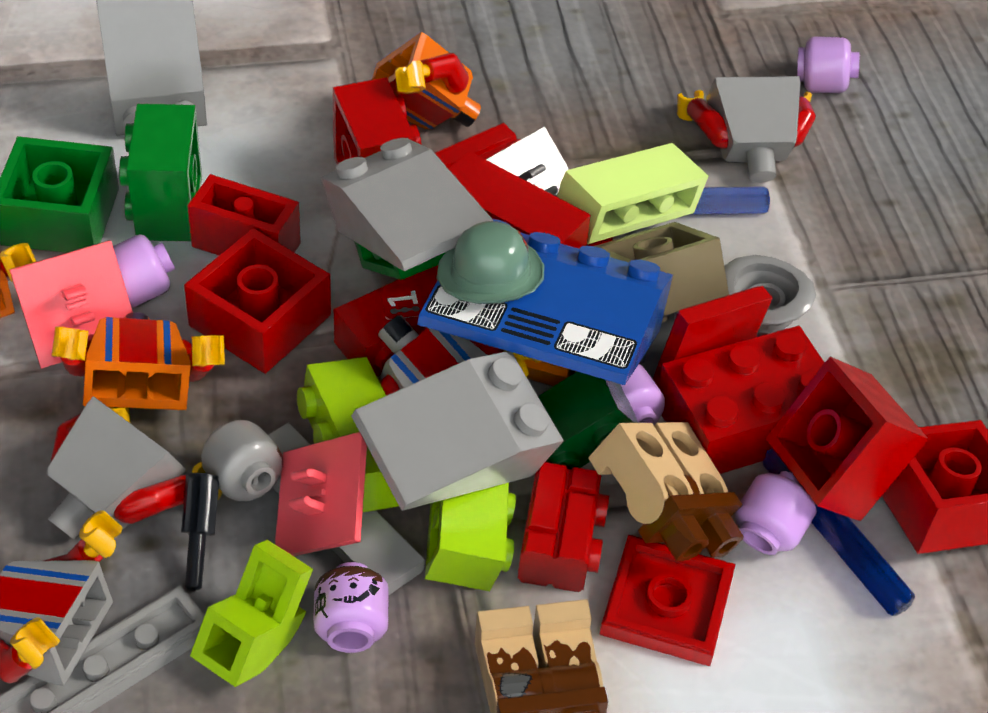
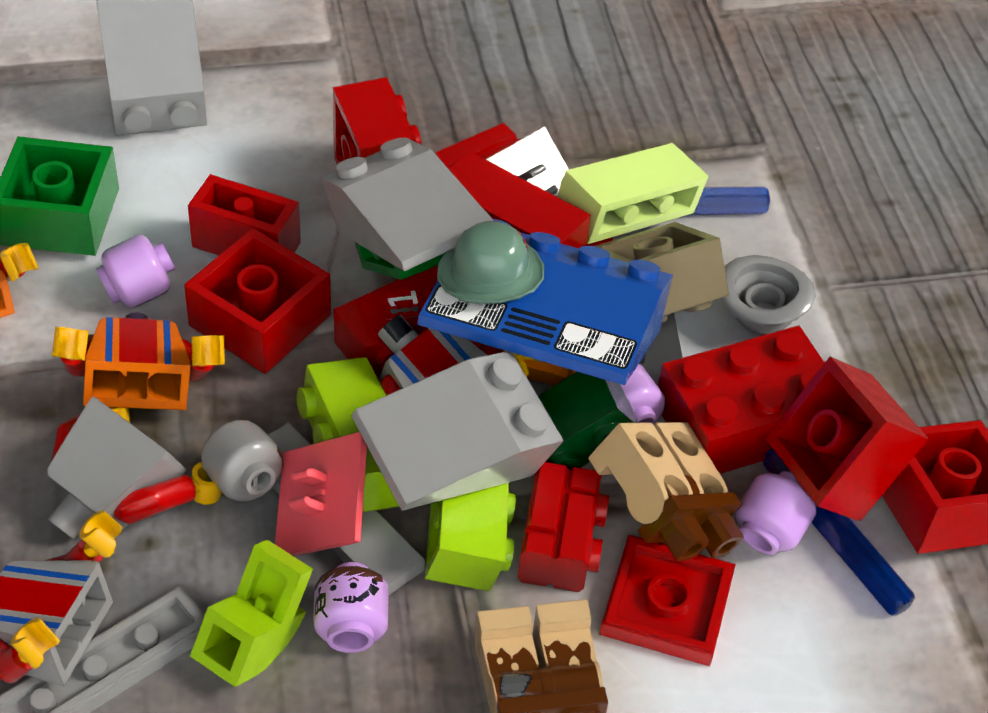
coral piece [9,240,133,369] -> none
green brick [119,104,202,241] -> none
black axle [181,473,219,591] -> none
torso [371,32,481,129] -> none
red tile [653,285,773,386] -> none
light grey torso [677,76,816,183] -> none
lavender head [797,37,860,93] -> none

